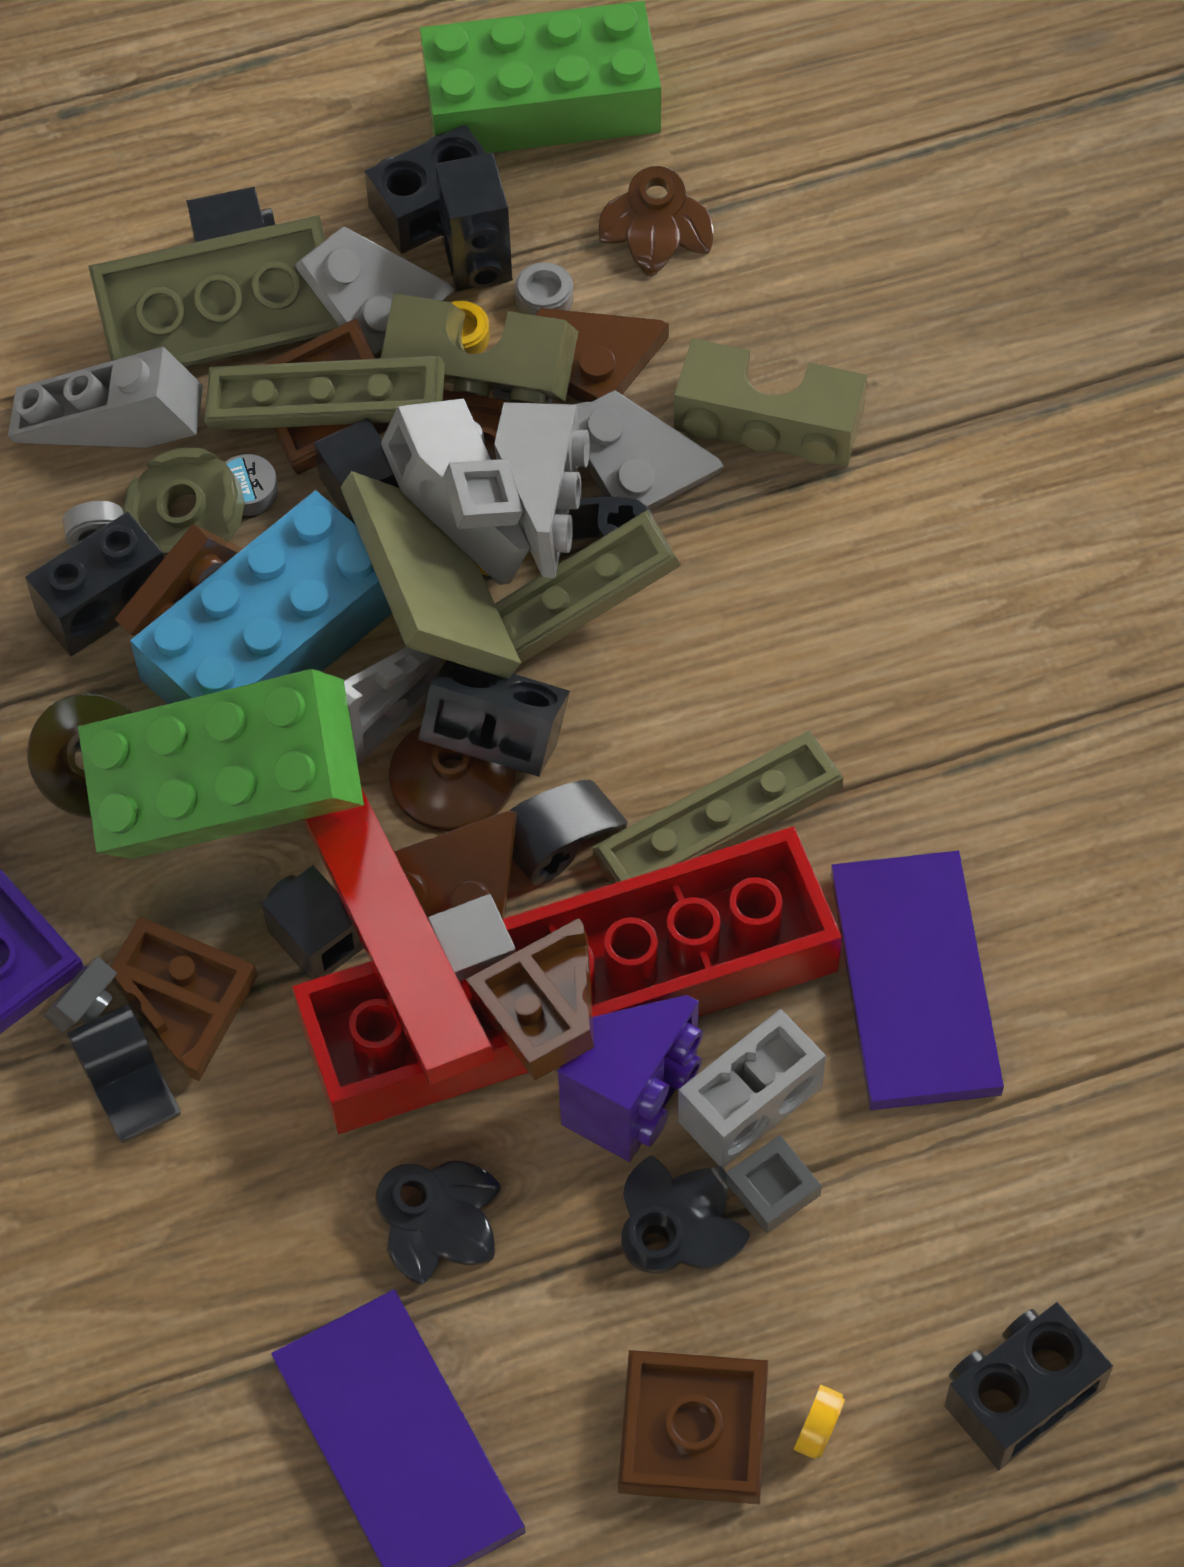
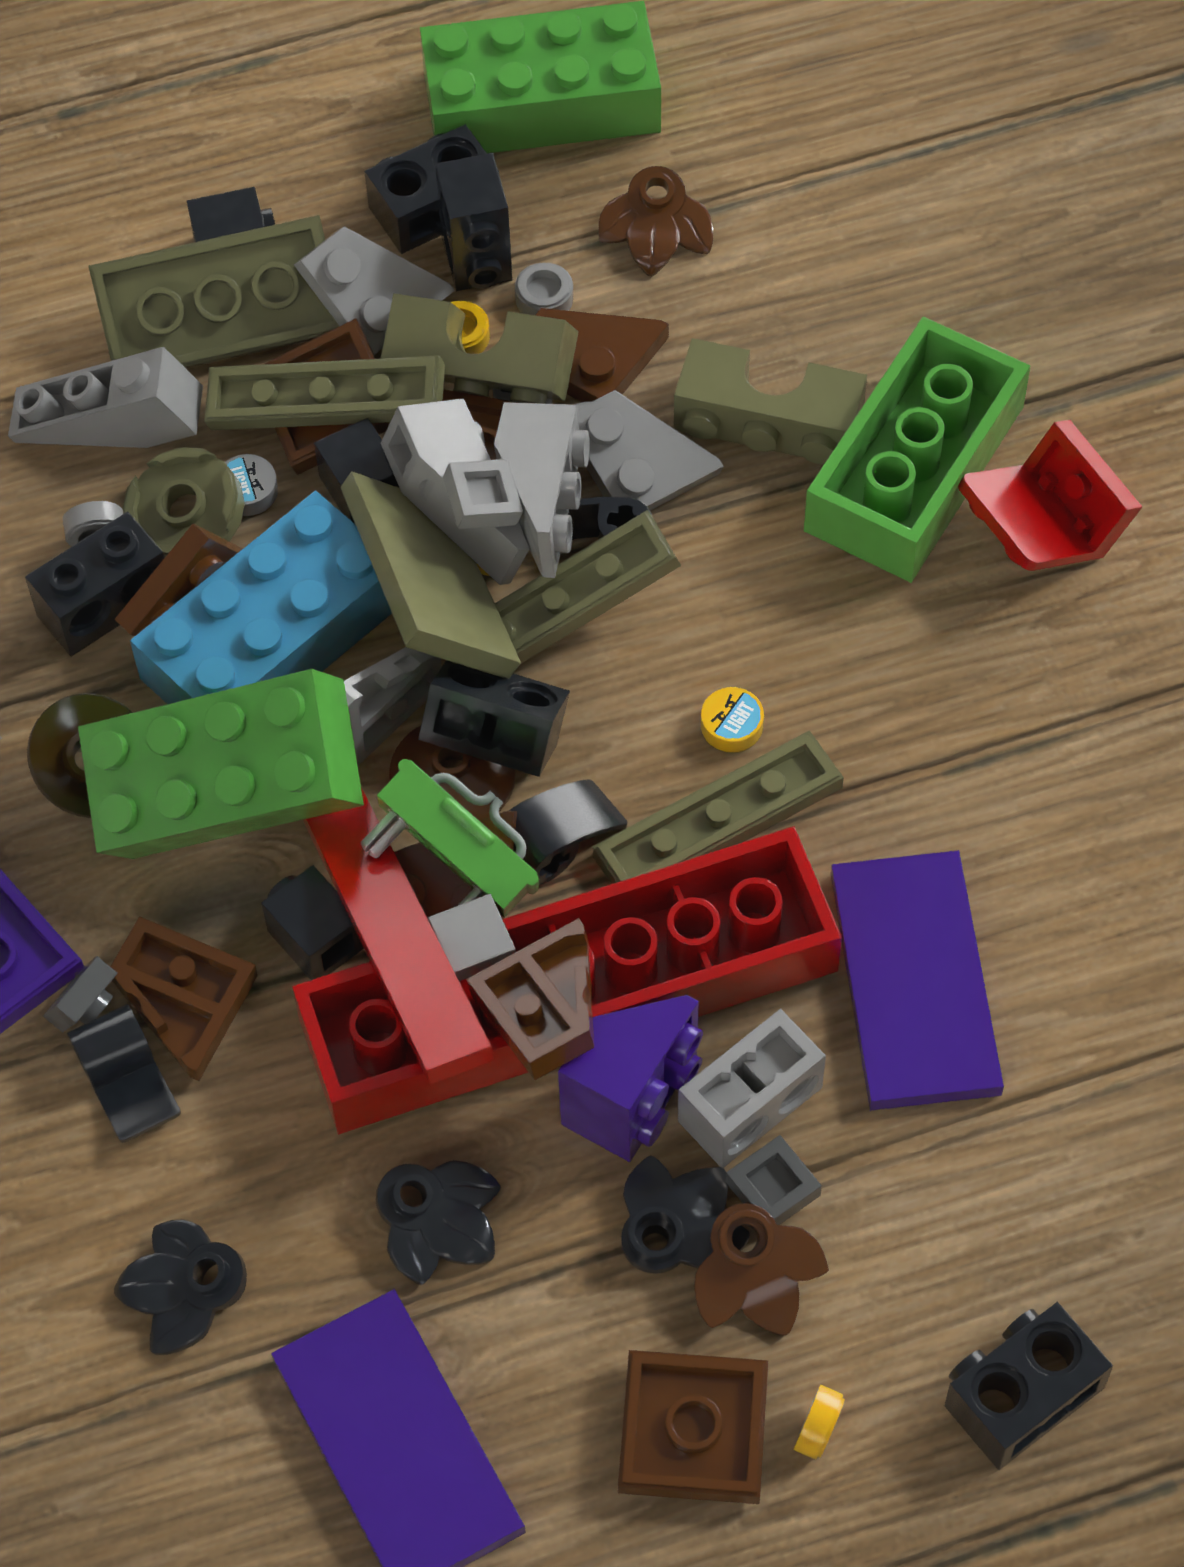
none -> black plate [114,1219,247,1355]
none -> bright green piece [361,759,539,918]
none -> reddish brown plate [694,1203,829,1335]
none -> tile [701,687,764,752]
none -> bright green brick [804,316,1031,583]
none -> red bracket [958,420,1142,571]

